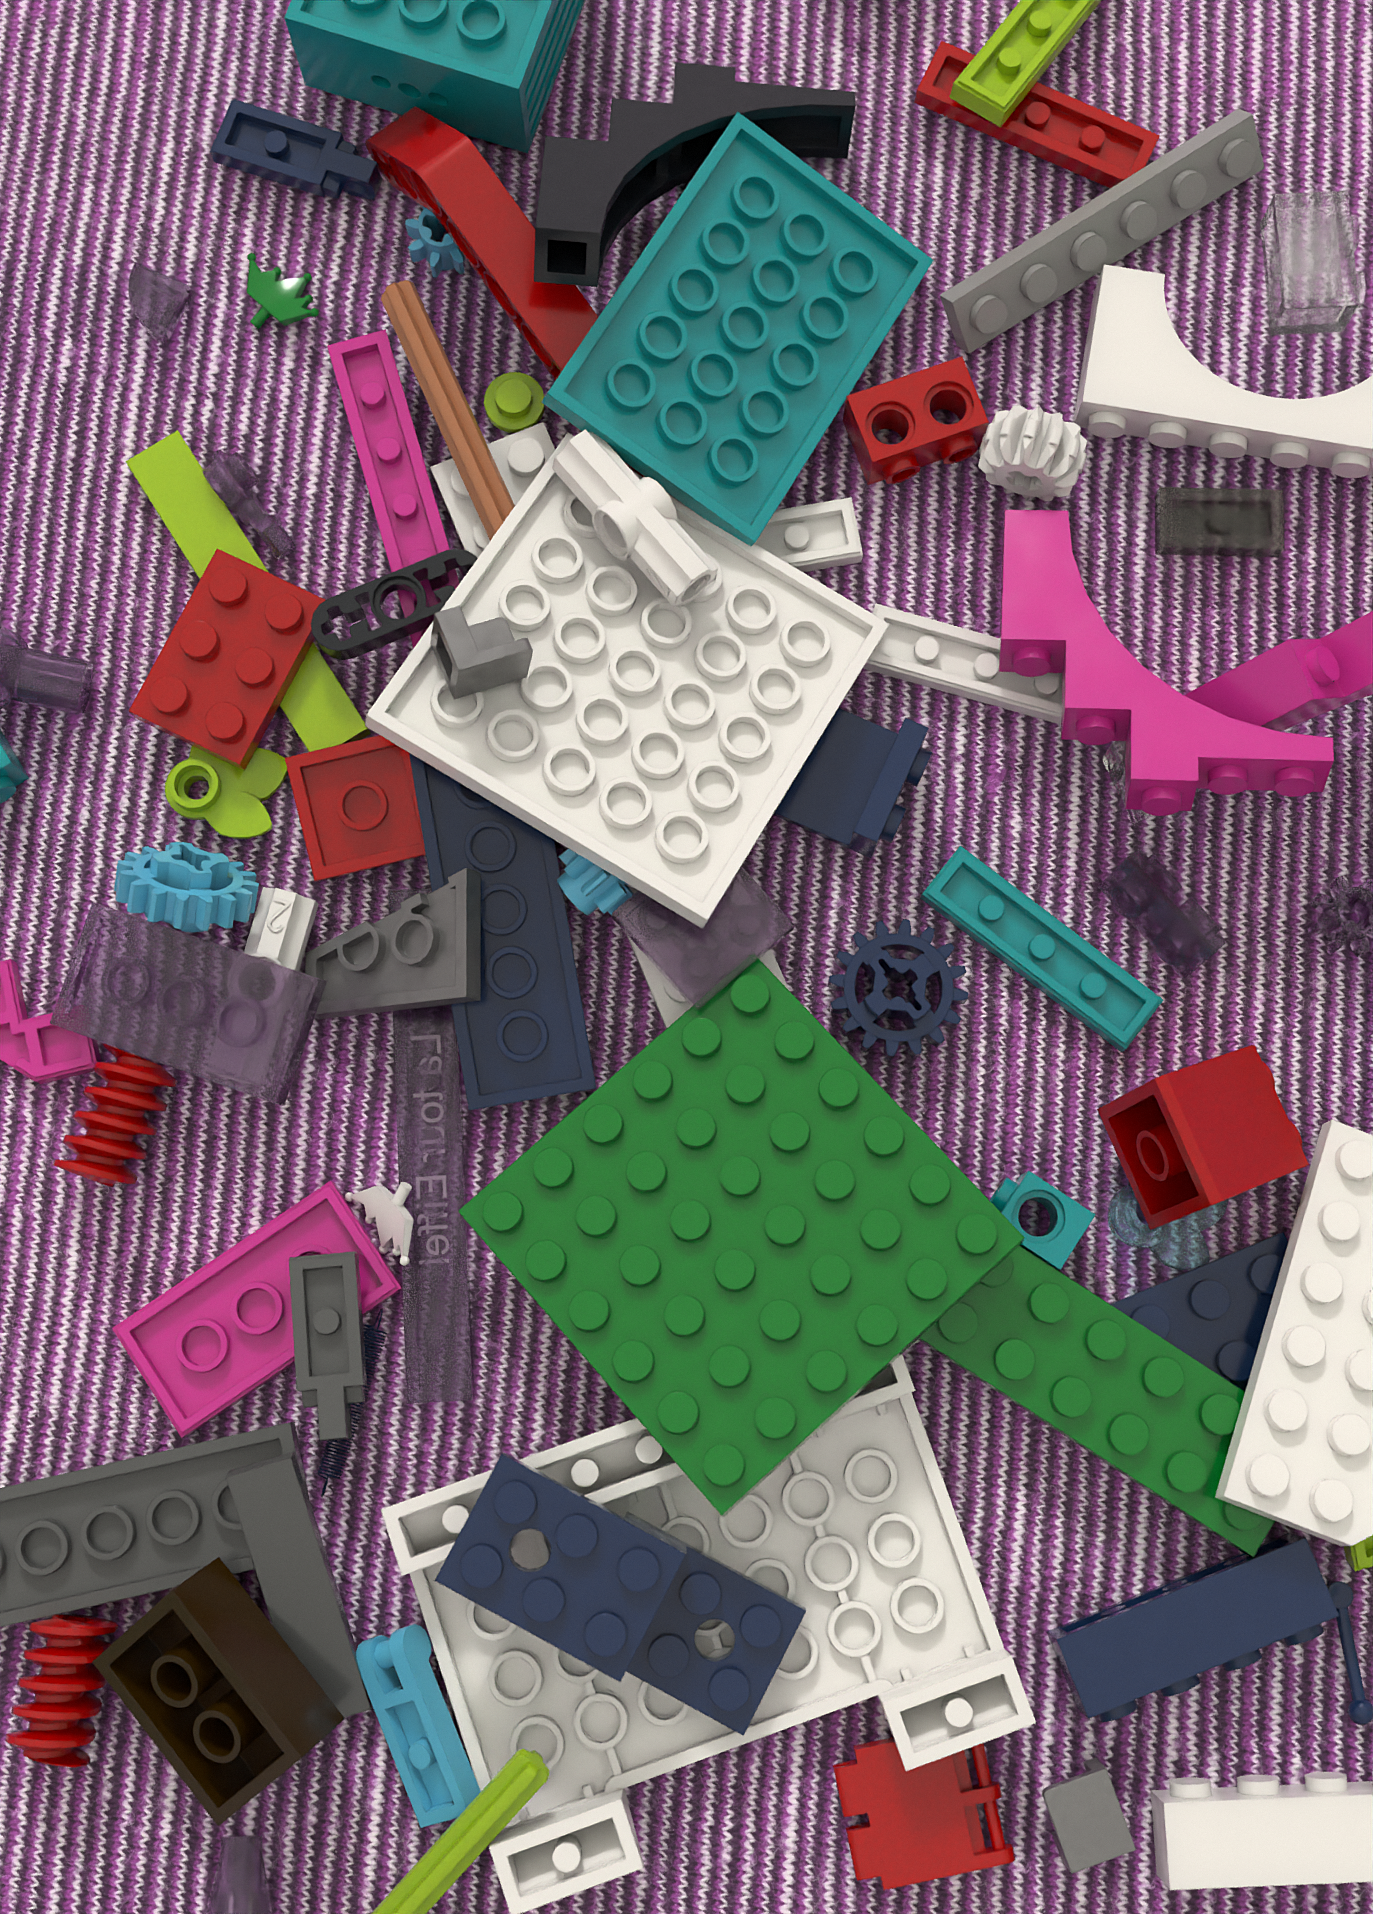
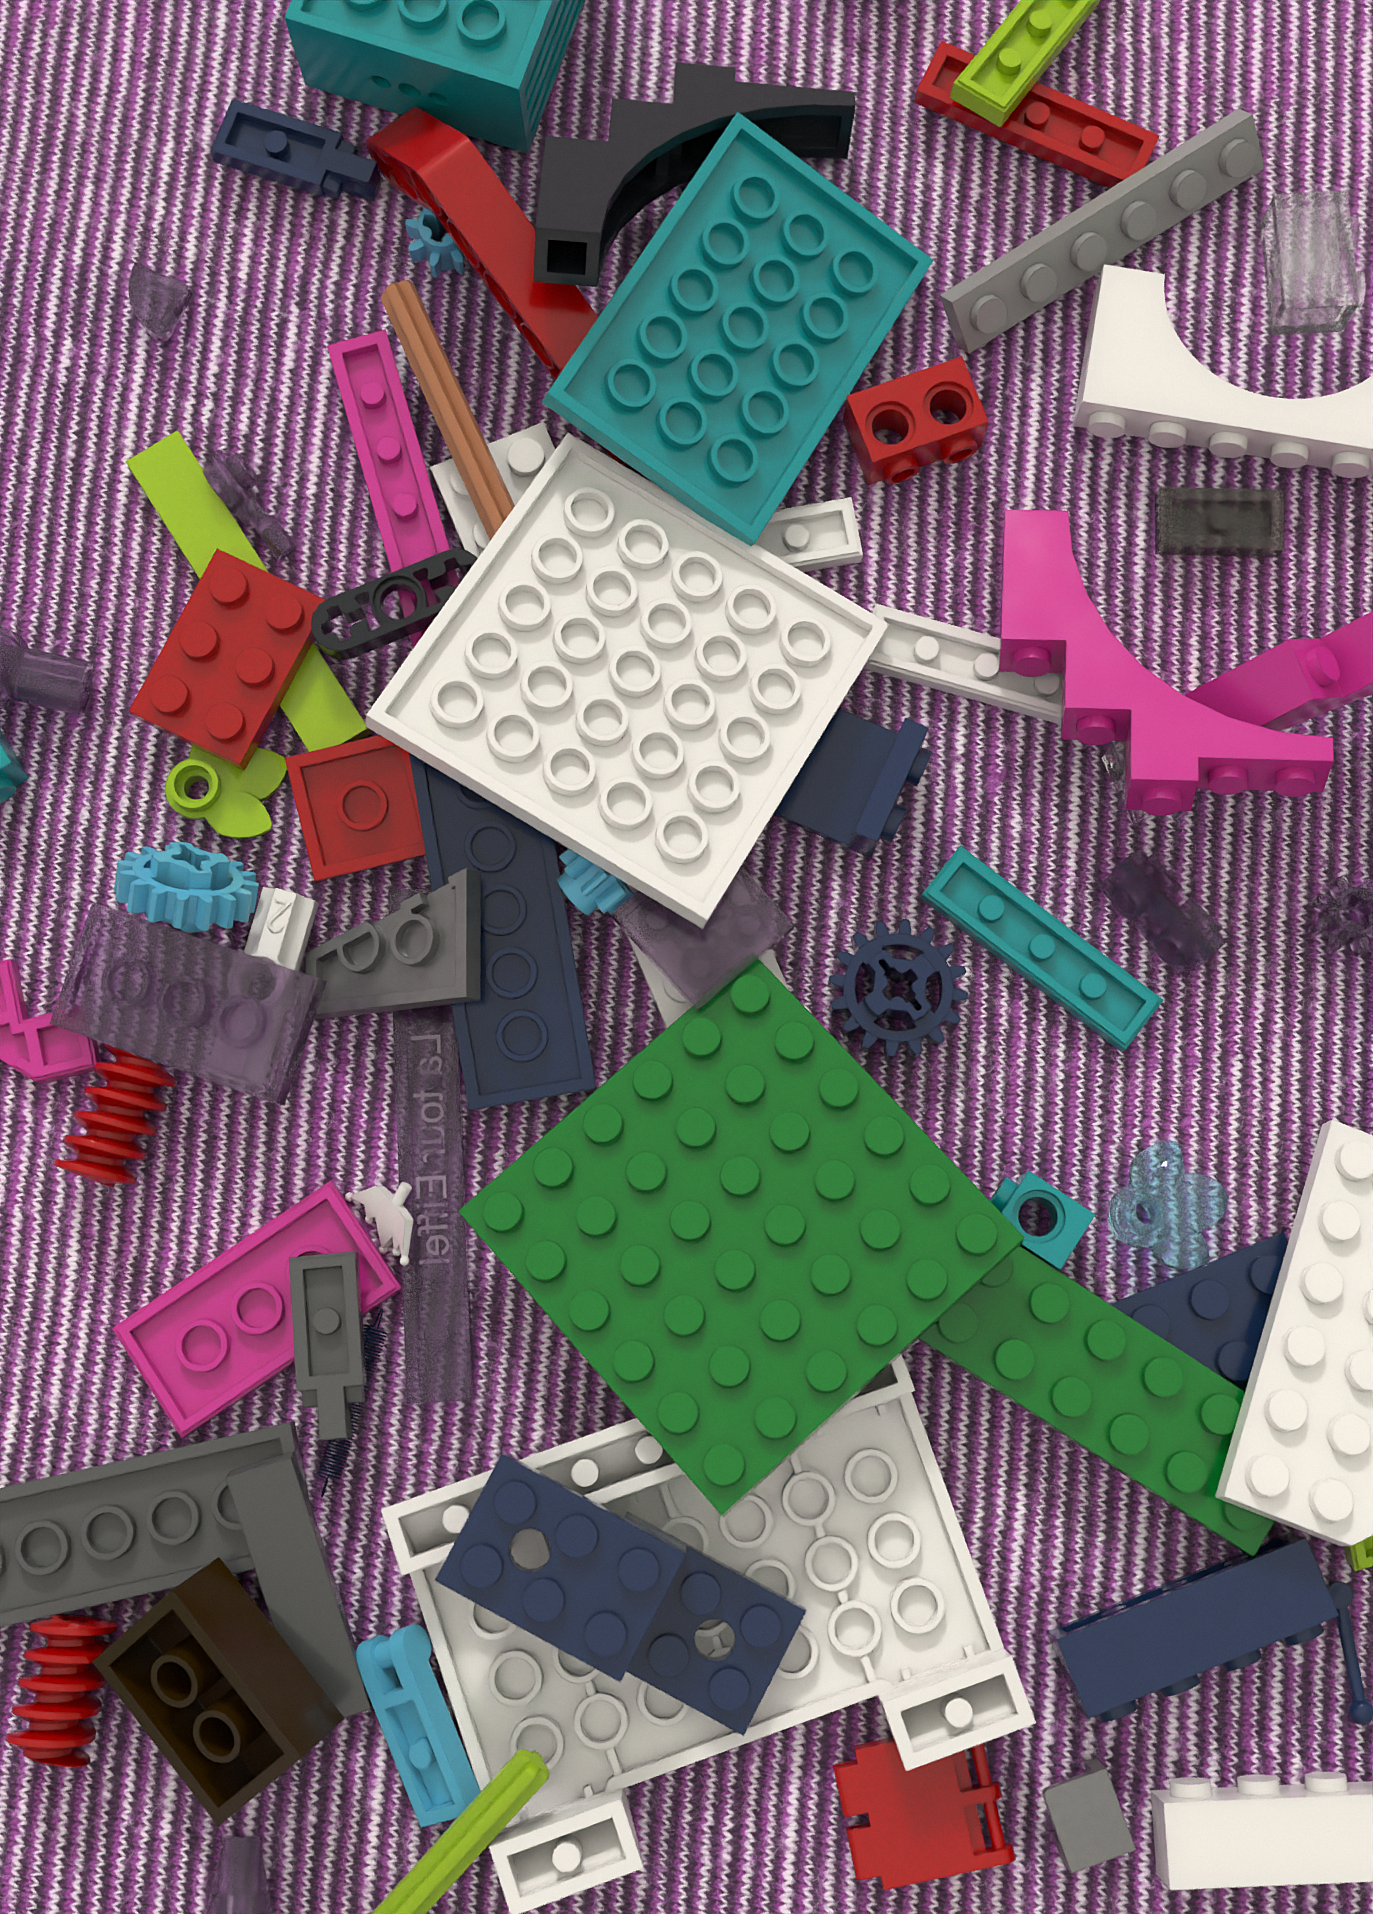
green piece [247,253,319,329] -> none
flat silver panel [430,606,533,699] -> none
lime plate [484,372,545,433] -> none
white piece [552,429,718,607] -> none
white gear [978,405,1088,501] -> none
red slope [1097,1044,1309,1230] -> none

